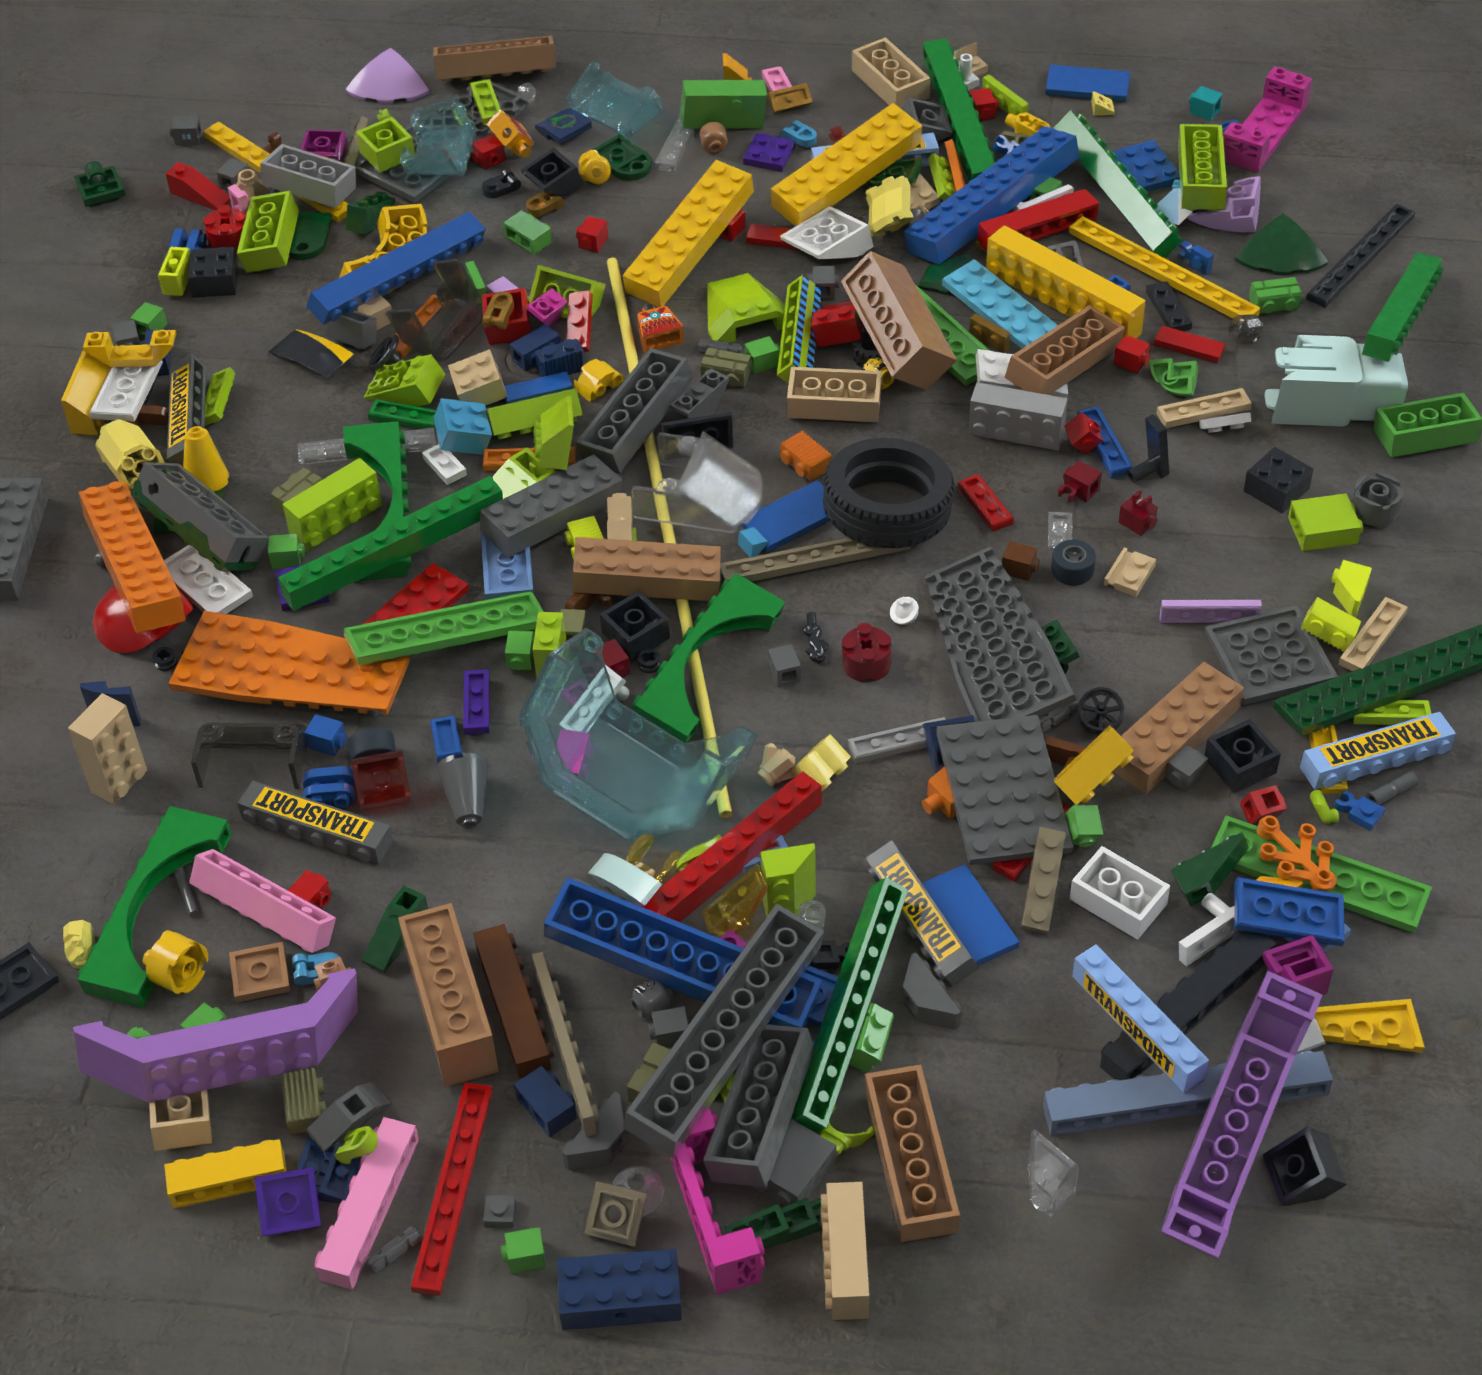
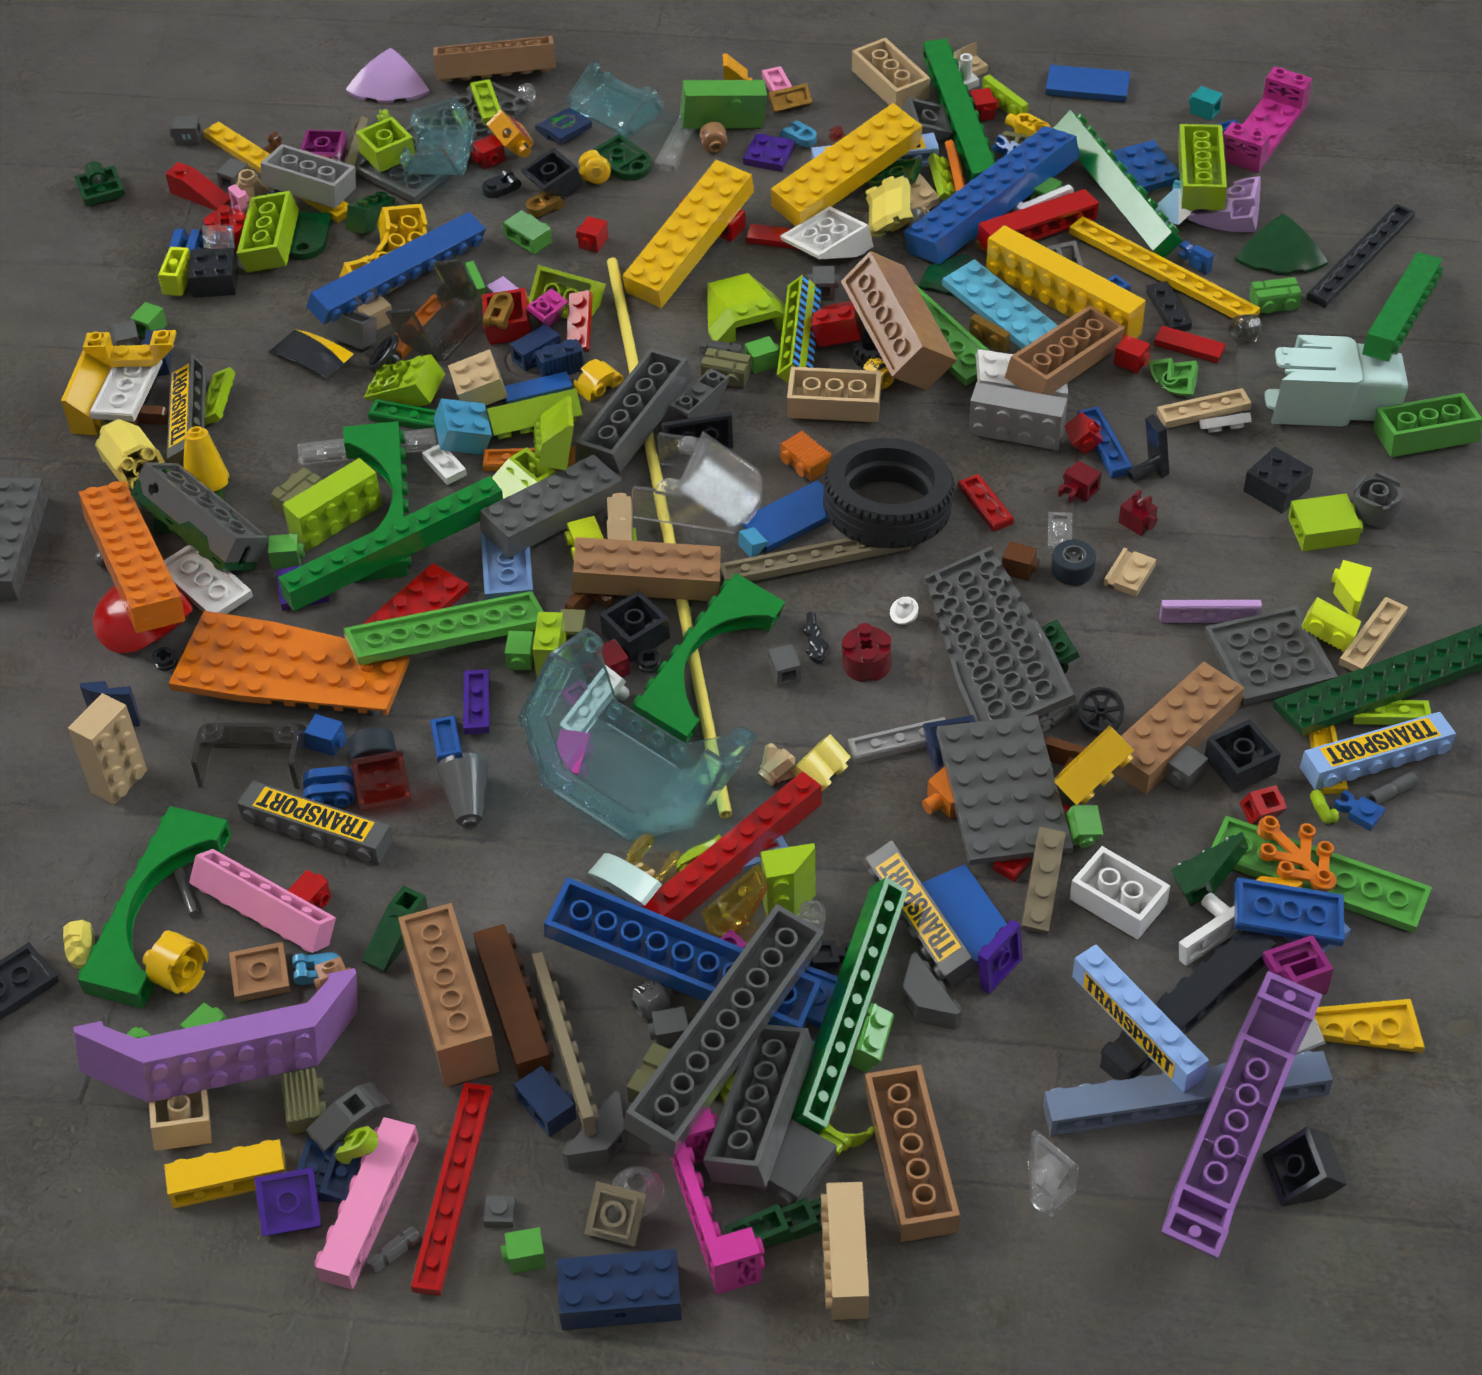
orange torso [637,304,684,353] -> none
light yellow slope [1091,92,1115,116] -> none
none -> clear brick [202,224,234,249]
none -> dark purple plate [978,919,1023,994]

